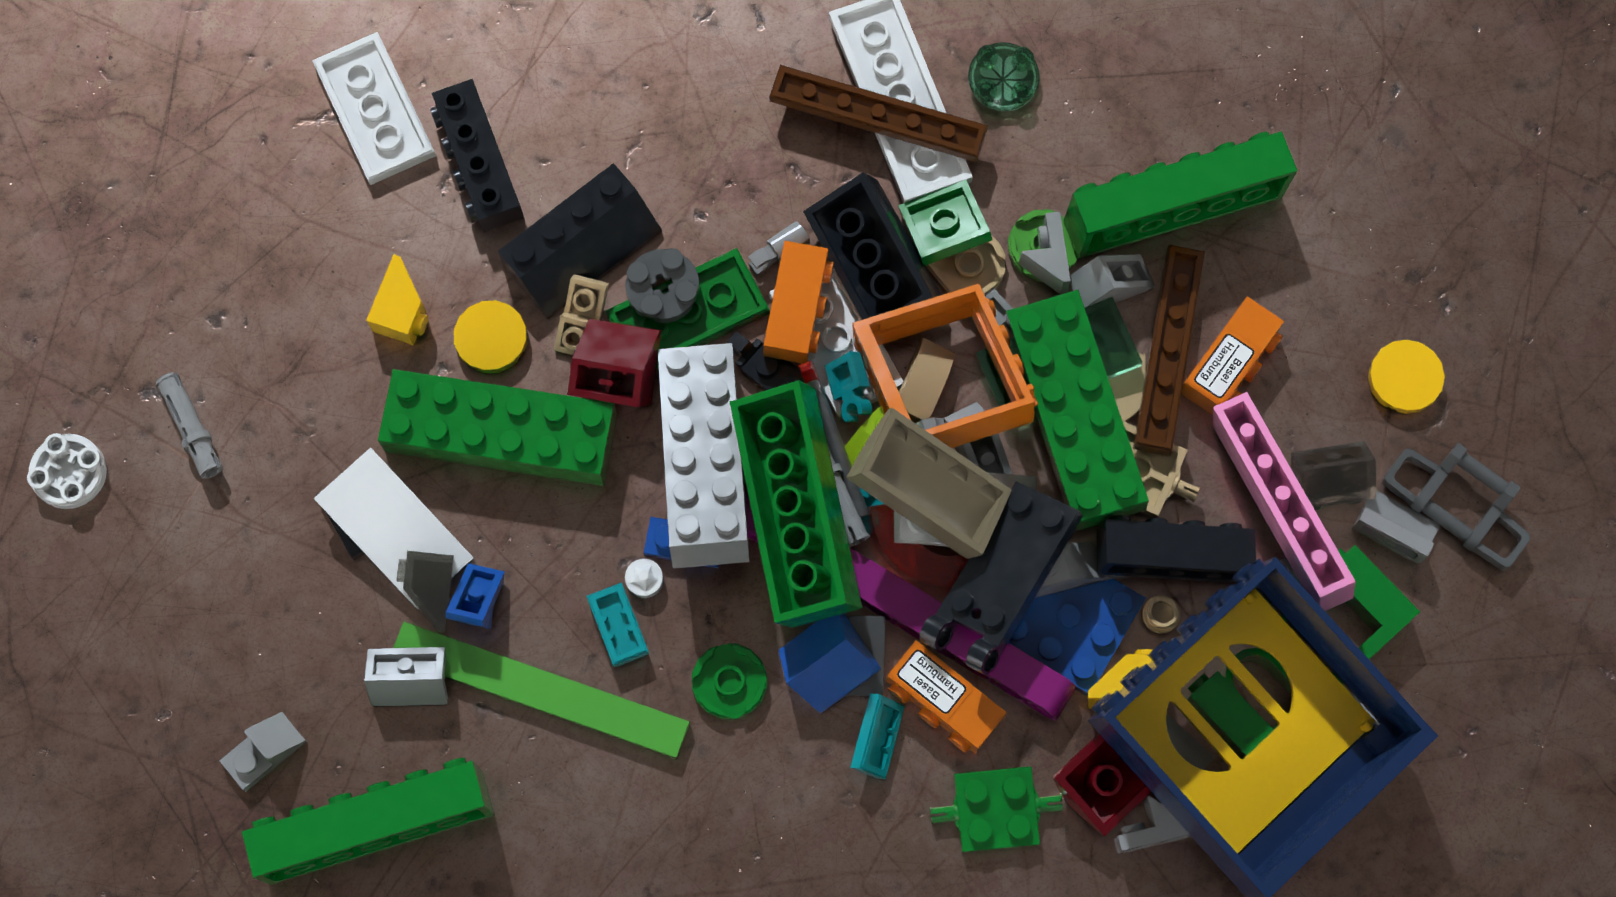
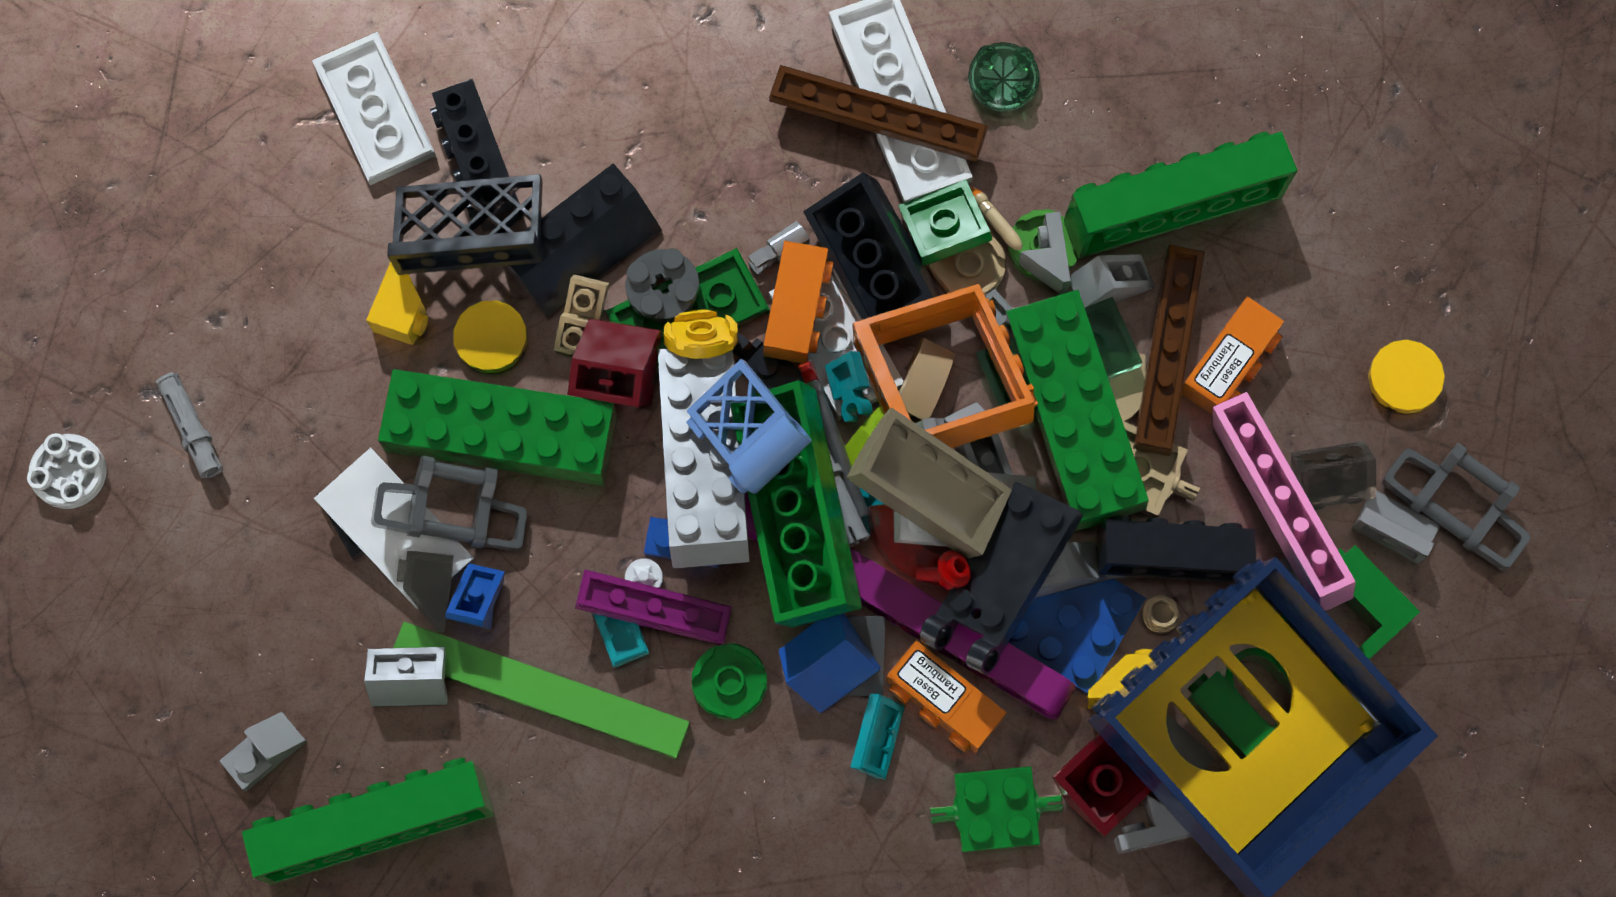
none -> dark grey bar [371,456,527,551]
none -> black fence [387,174,543,275]
none -> magenta tile [574,569,732,645]
none -> yellow tile [664,310,738,359]
none -> medium blue piece [686,359,812,494]
none -> red plate [916,551,970,590]
none -> tan piece [970,186,1023,251]

